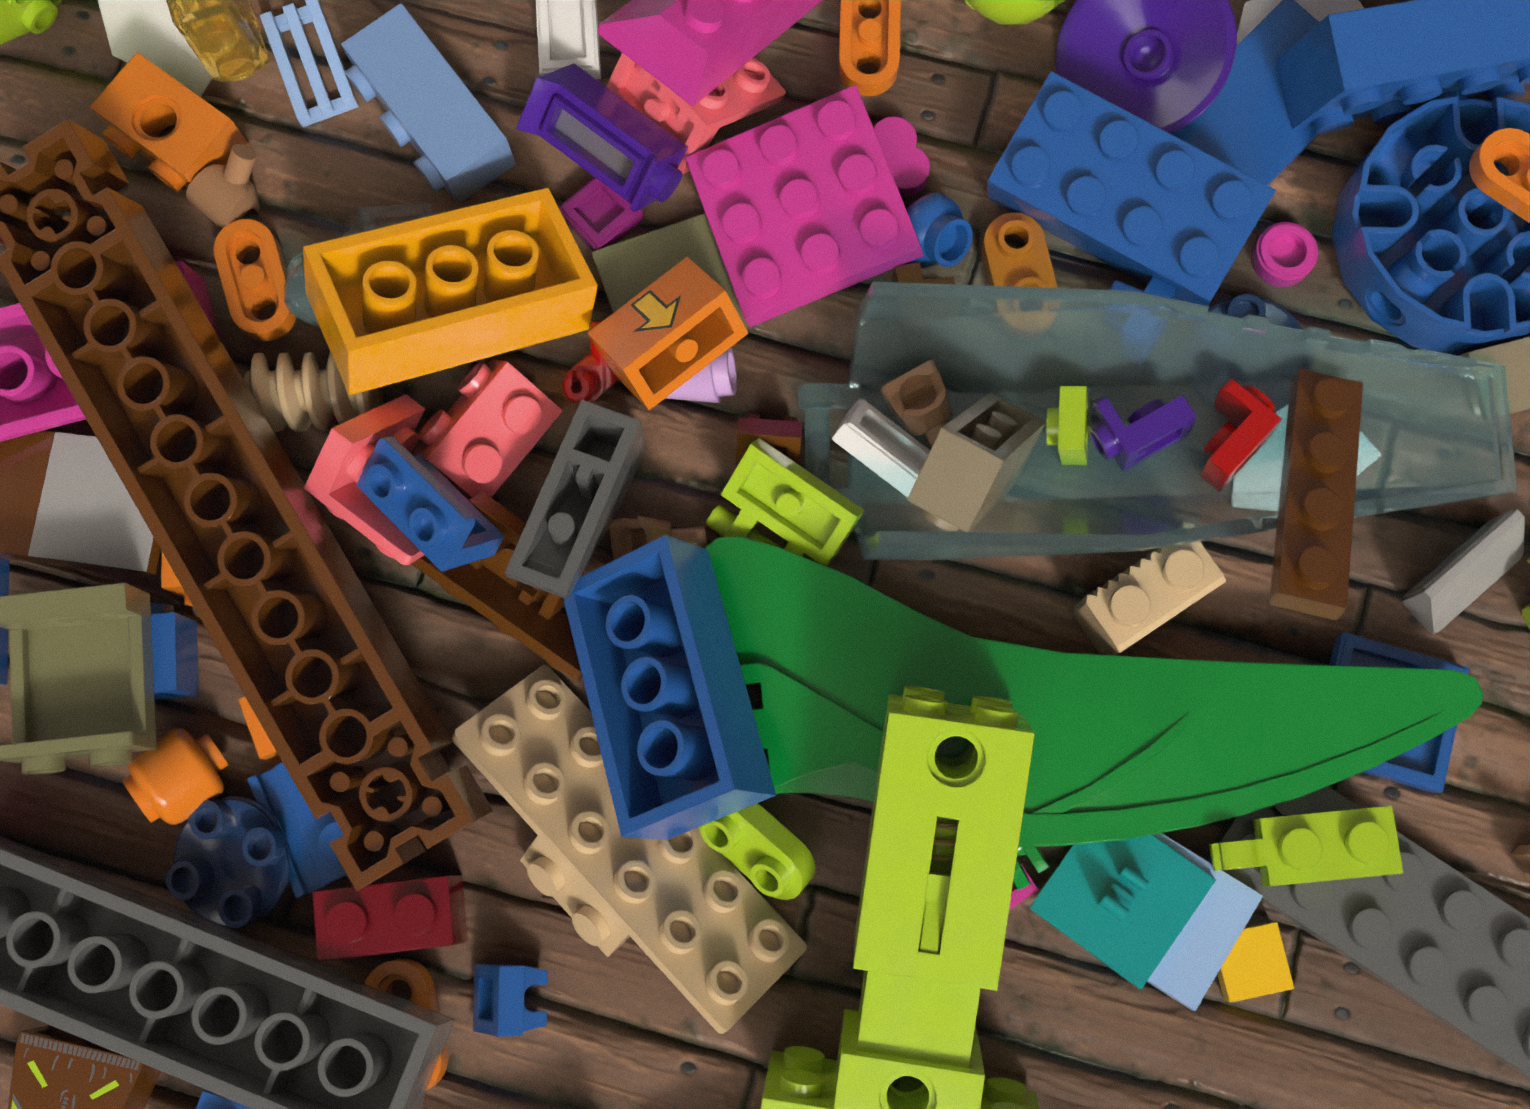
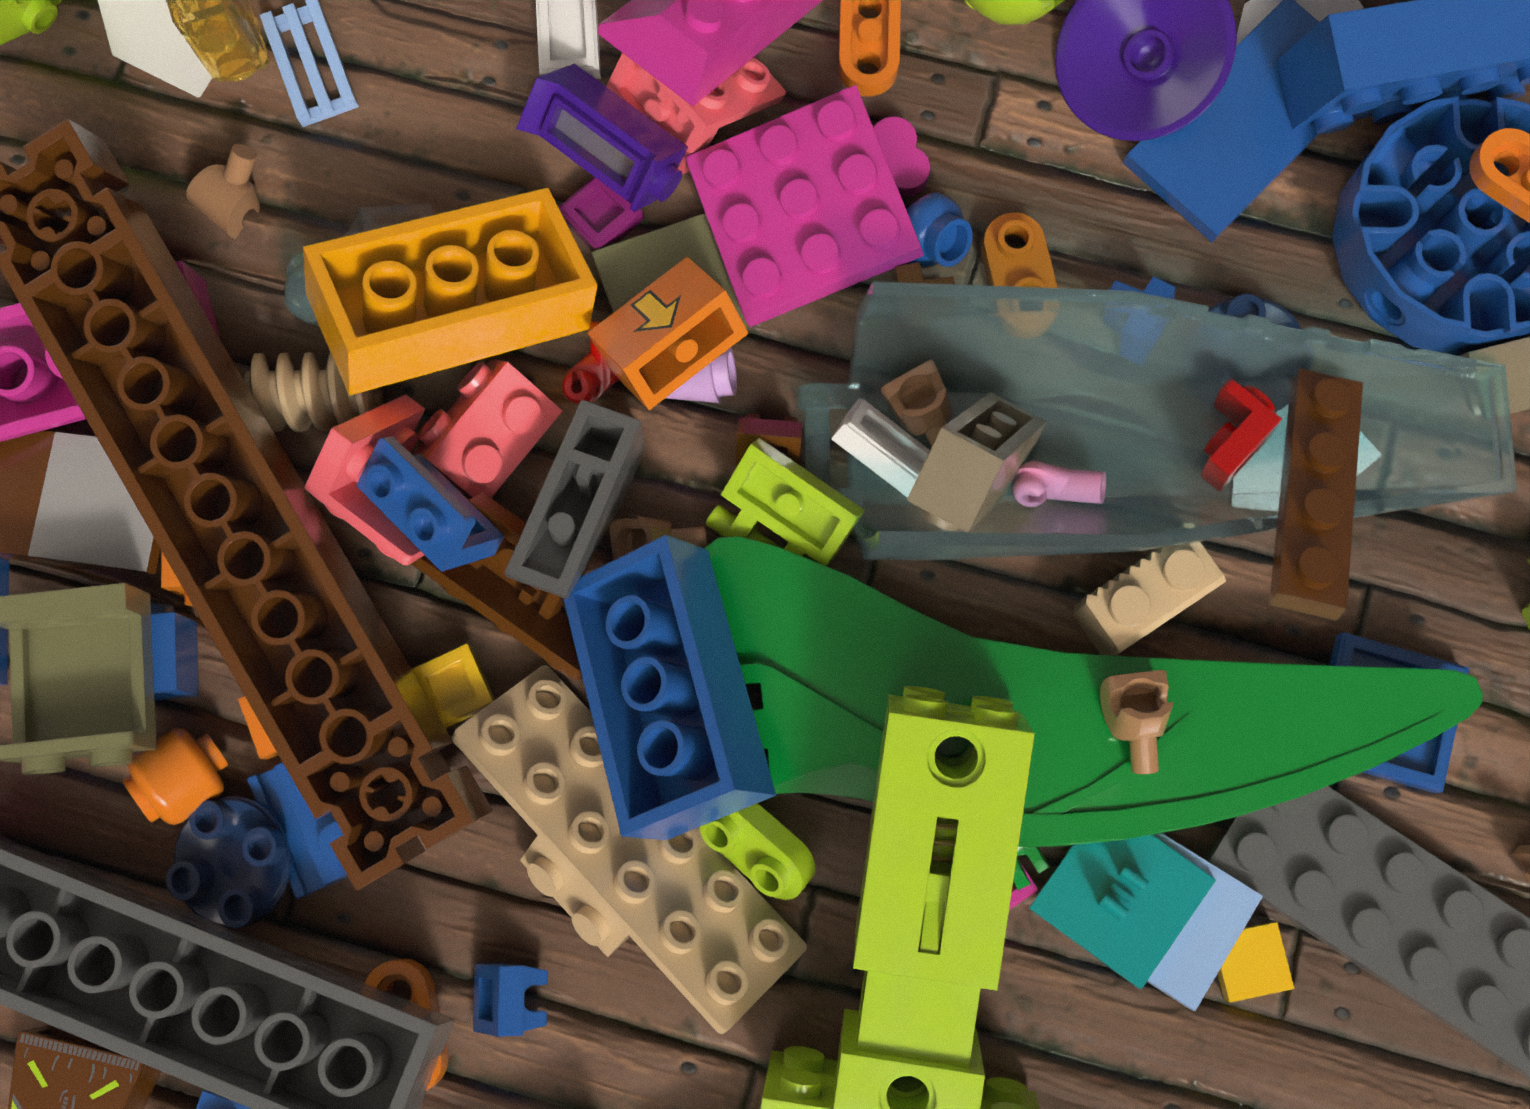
orange brick [90,52,250,192] -> none
orange plate [213,219,298,341] -> none
dark red brick [313,876,468,961] -> none
medium blue brick [341,3,516,205] -> none
blue brick [987,71,1276,315] -> none
lime plate [1046,386,1089,466] -> none
dark purple bracket [1087,395,1197,472] -> none
lime plate [1209,806,1403,887] -> none
dark pink tile [1251,222,1318,287] -> none
light grey slope [1401,509,1525,634] -> none
none -> yellow plate [411,644,495,728]
none -> bright pink arm [1012,461,1106,507]
none -> medium nougat piece [1100,670,1174,774]

